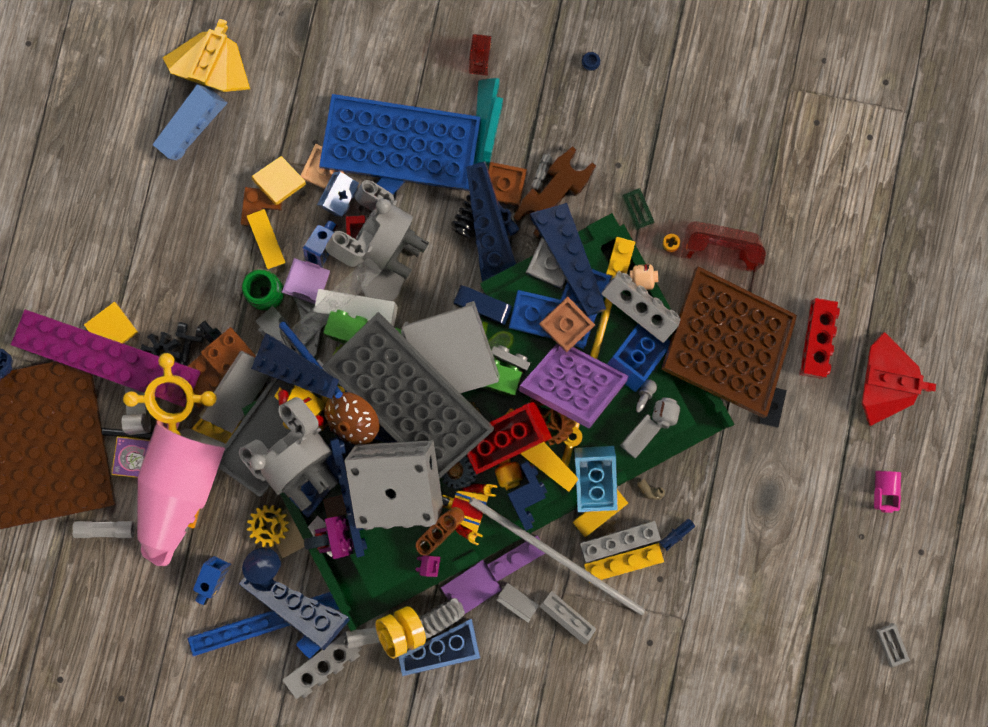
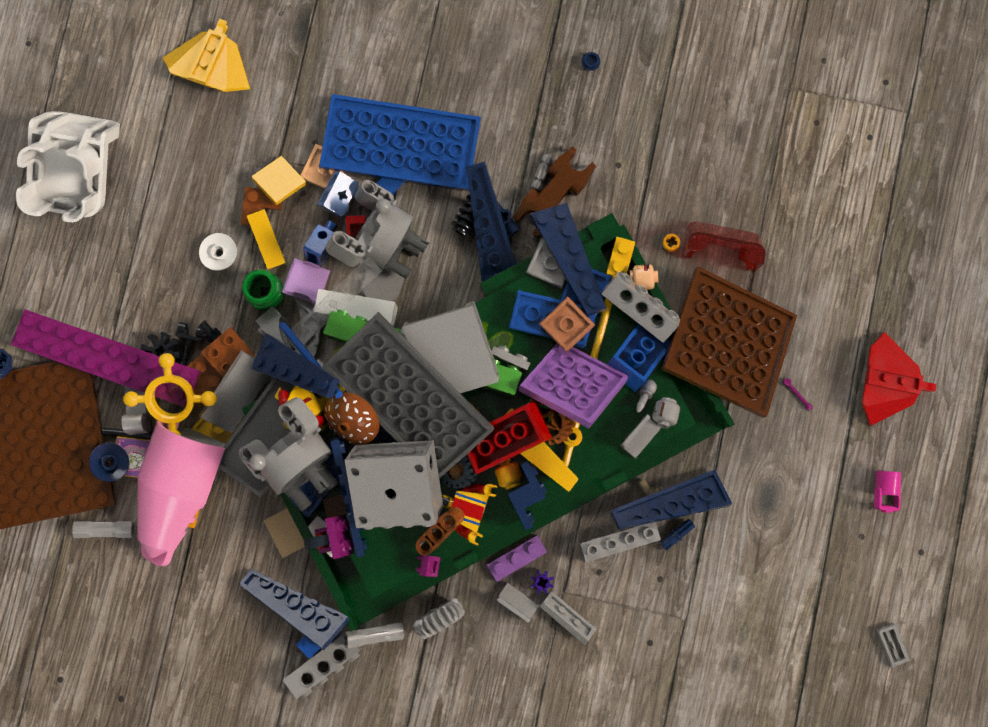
yellow tile [84,302,138,344] -> none
medium blue wedge [153,84,228,160] -> none
blue tile [188,592,339,656] -> none
blue torso [193,556,231,605] -> none
dark blue dish [242,547,282,586] -> none
yellow gear [247,505,290,547] -> none
yellow wheel [375,606,426,659] -> none
medium blue wedge [399,619,480,676] -> none
medium lavender container [441,560,502,614] -> none
dark blue beam [453,285,513,325] -> none
clear red torso [469,34,492,76] -> none
light grey piece [469,497,645,615] -> none
teal wedge [474,78,503,168] -> none
dark orange tile [488,162,527,207] -> none
yellow beam [573,489,628,537] -> none
dark azure slope [574,446,618,512] -> none
yellow plate [584,543,664,583] -> none
clear green tile [622,188,655,230] -> none
black plate [759,388,787,428] -> none
red brick [799,298,840,379] -> none
none -> white piece [16,111,120,222]
none -> dark blue dish [89,443,129,482]
none -> white dish [199,233,237,271]
none -> dark purple gear [531,570,554,594]
none -> dark blue wing [610,470,732,530]
none -> magenta hinge [783,378,813,411]

